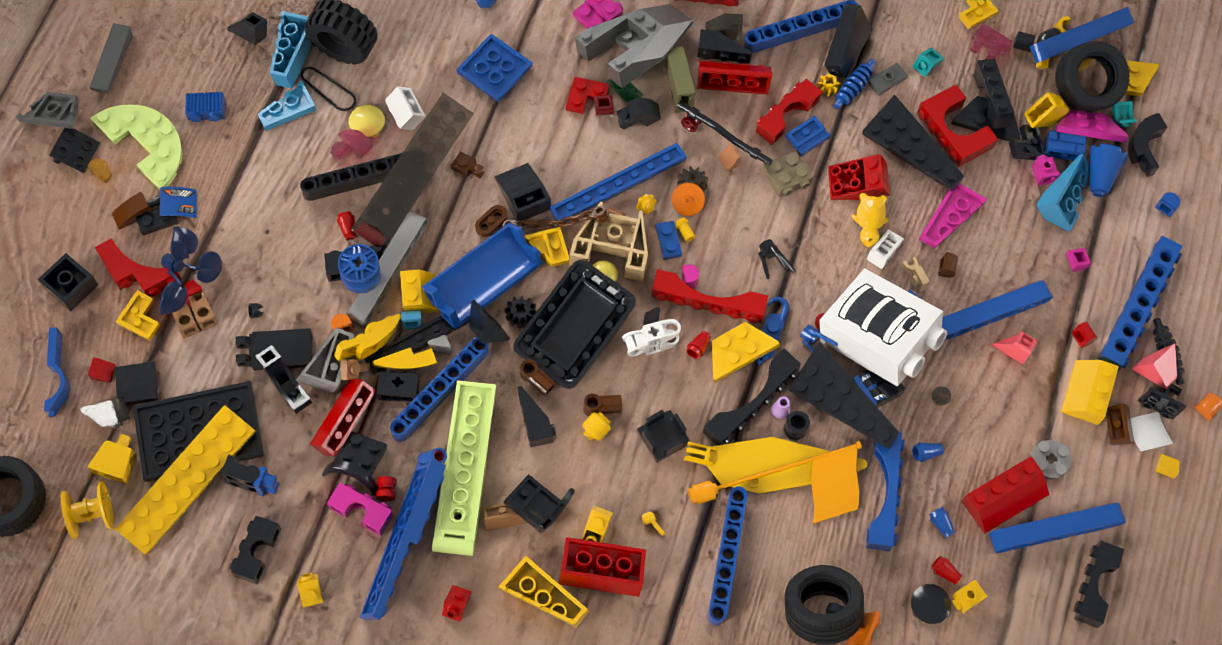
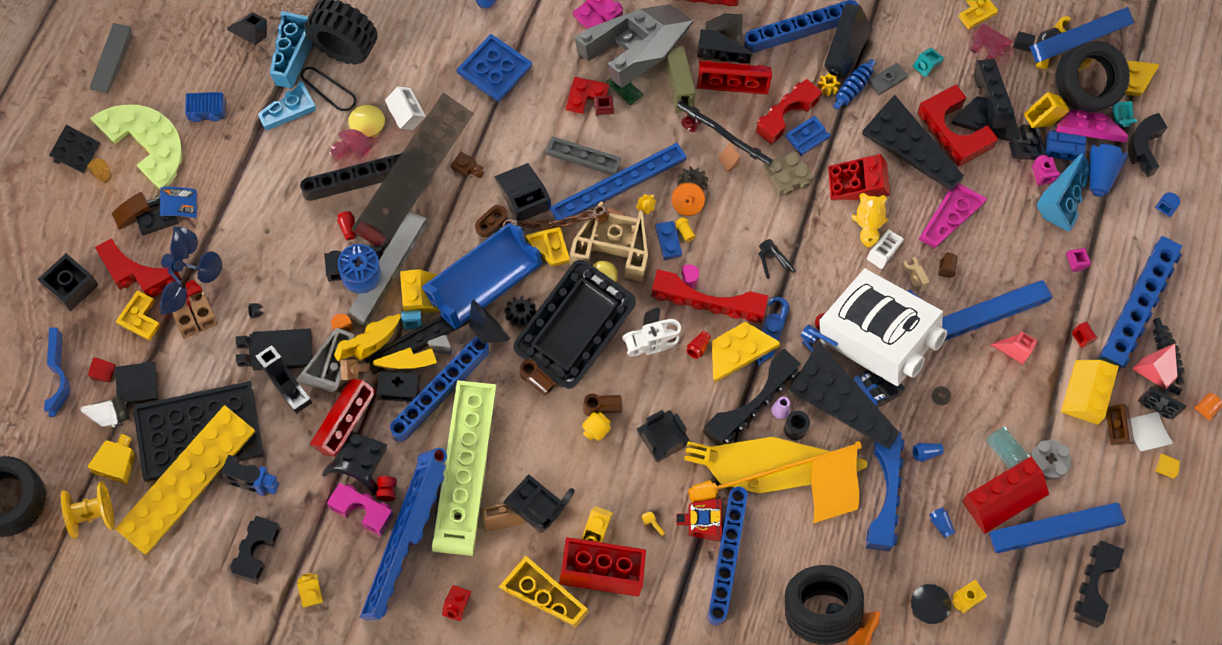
dark grey wing [16,92,80,129] -> none
black slope [518,386,556,448] -> none
black brick [617,98,661,129] -> none
red cone [931,556,962,584] -> none
none -> dark grey plate [546,136,622,175]
none -> torso [676,499,722,541]
none -> clear light blue slope [986,426,1029,469]

